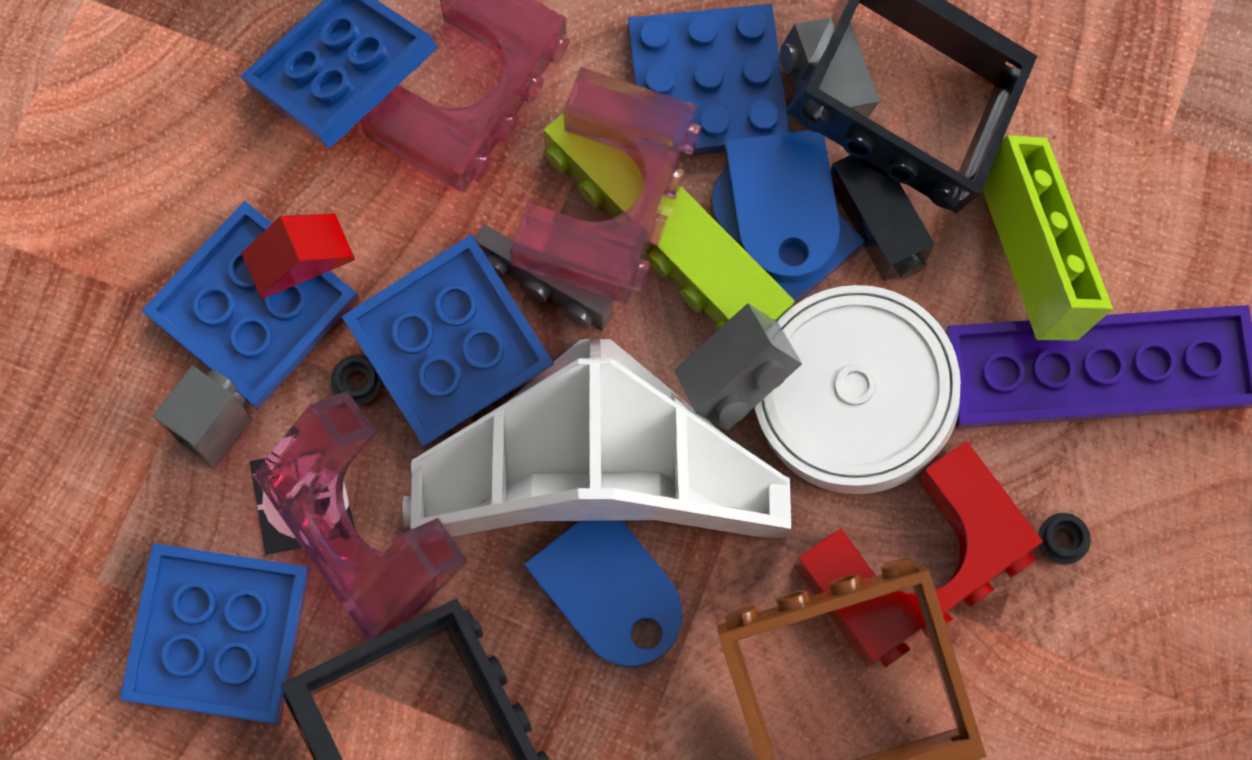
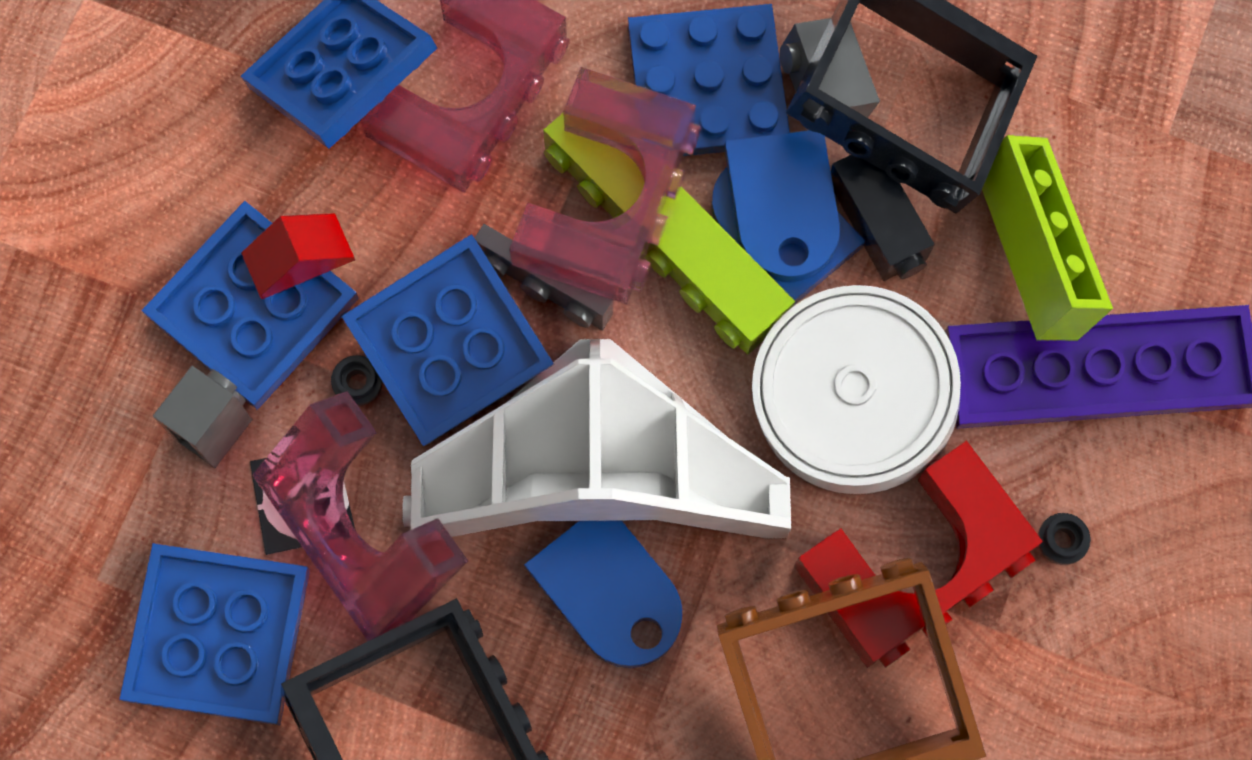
dark grey brick [674,303,802,431] -> none

